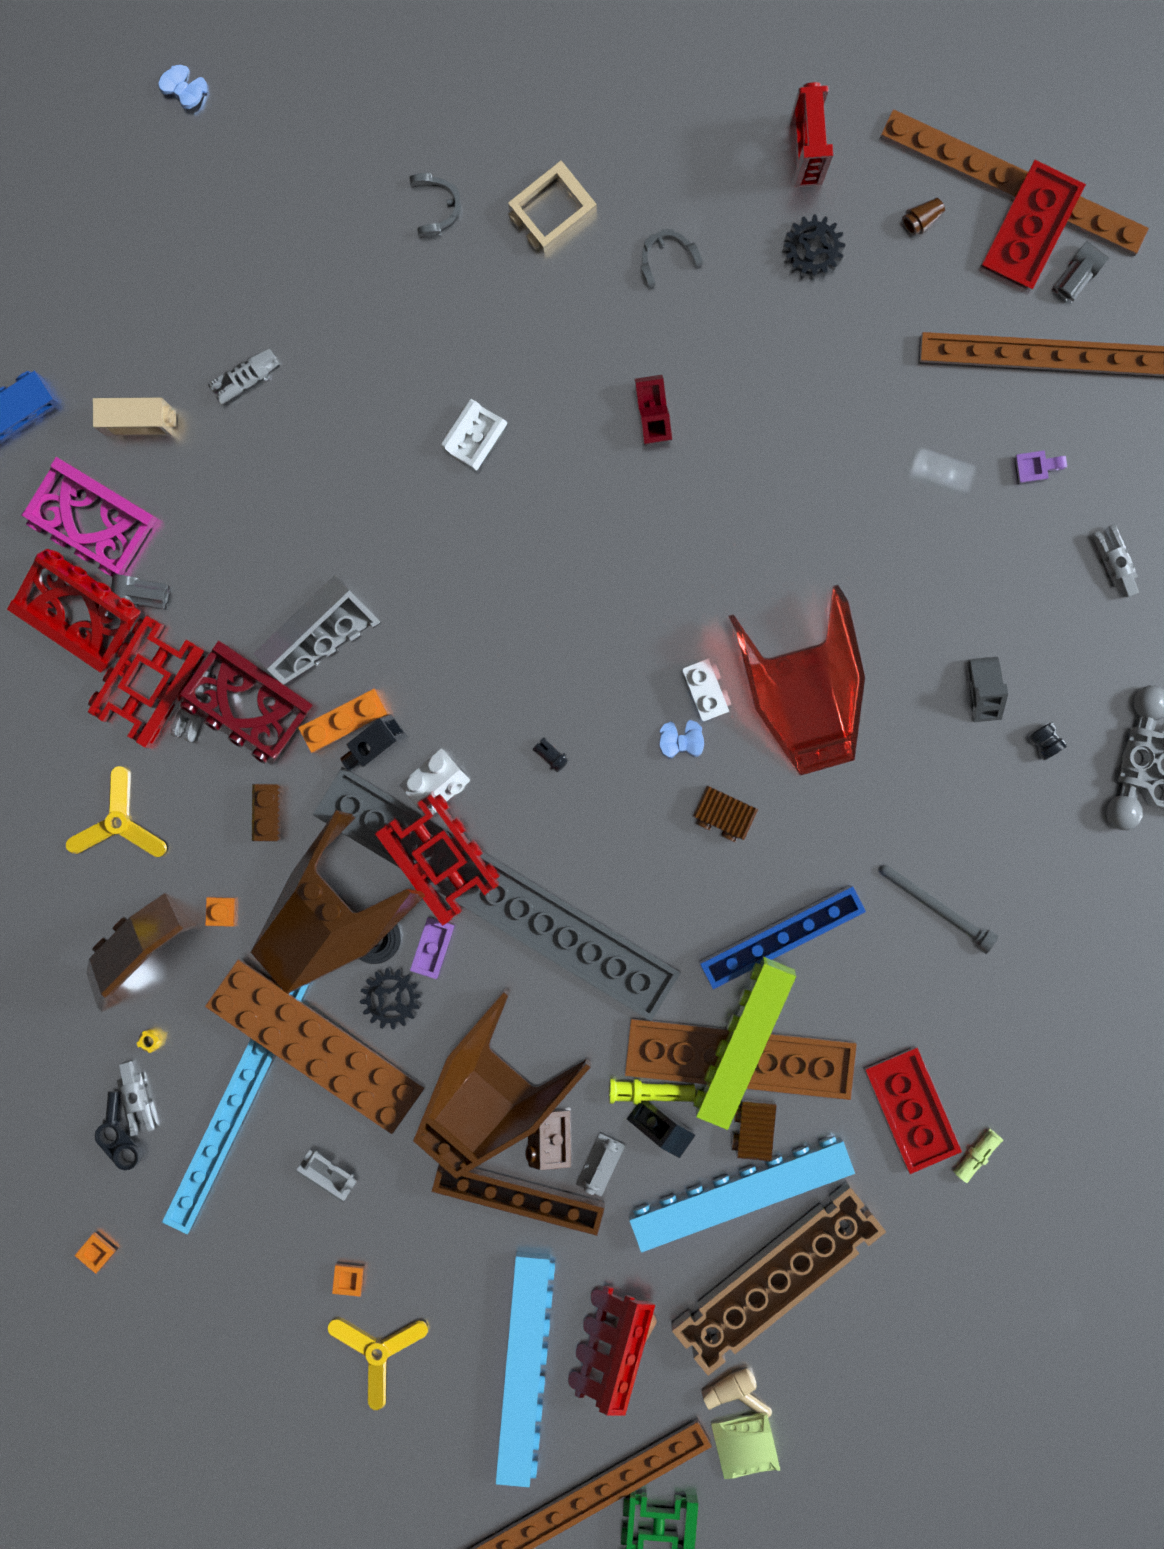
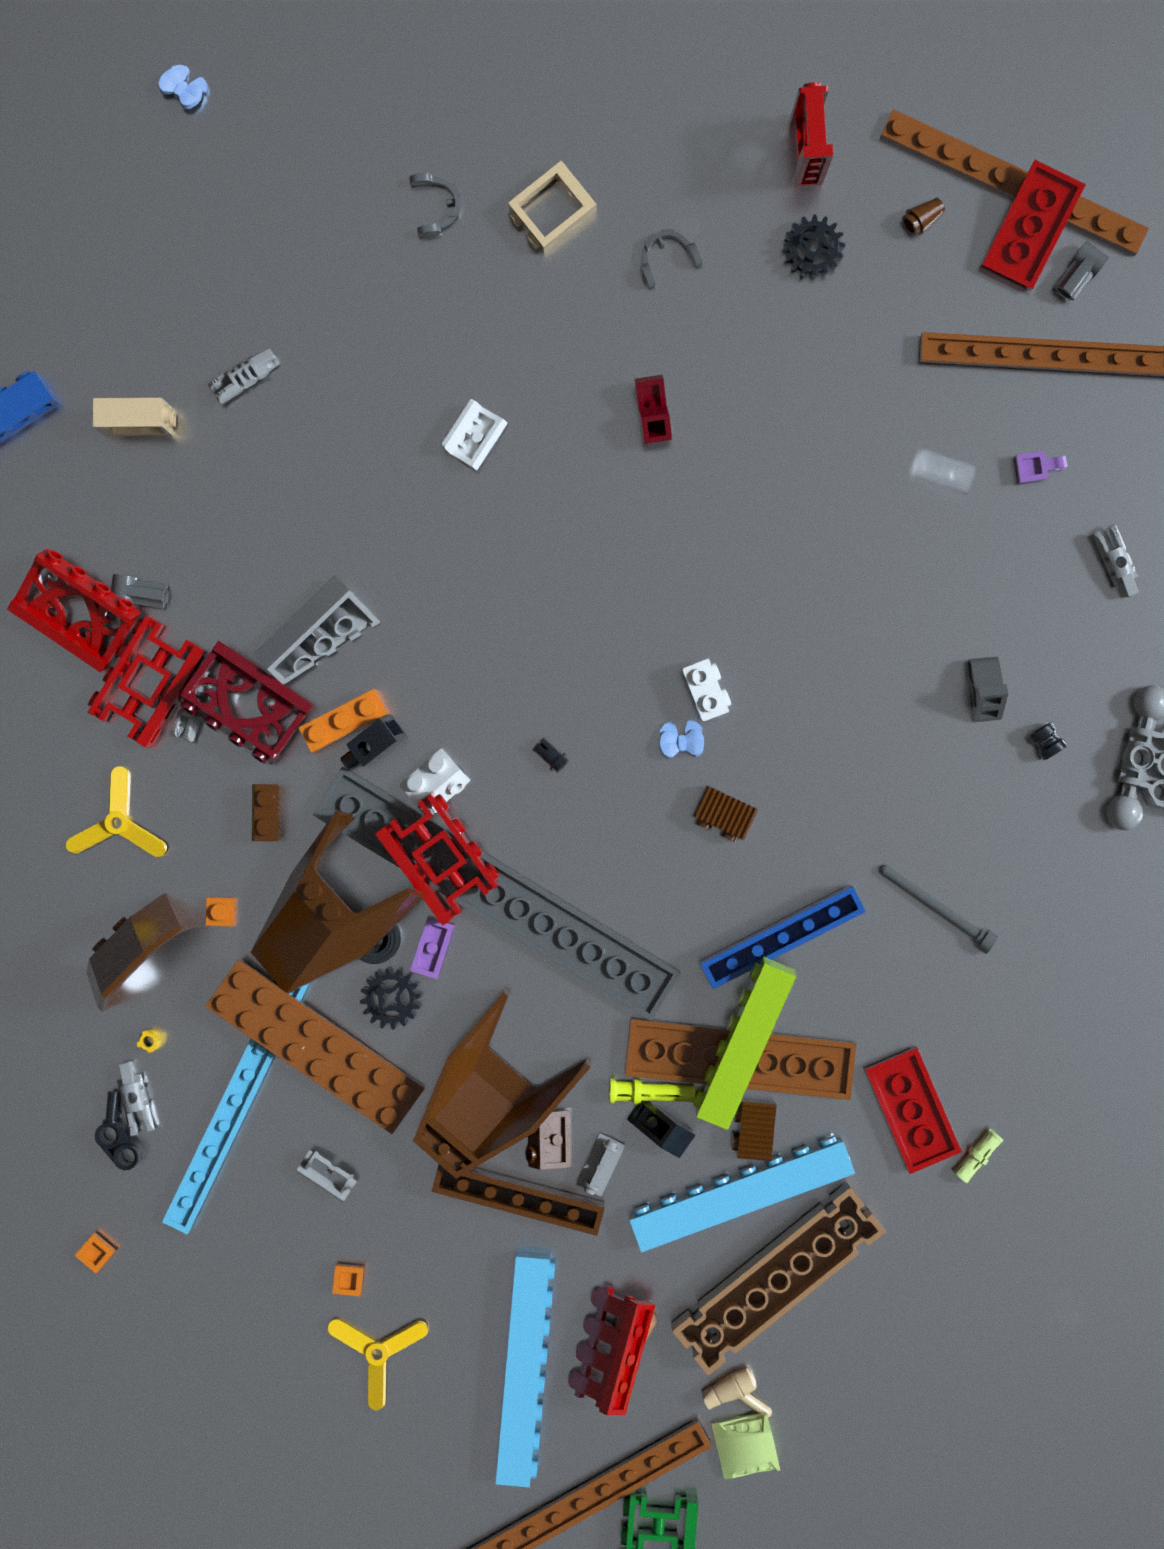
dark pink fence [21,457,157,577] -> none
clear red windscreen [728,585,865,776] -> none

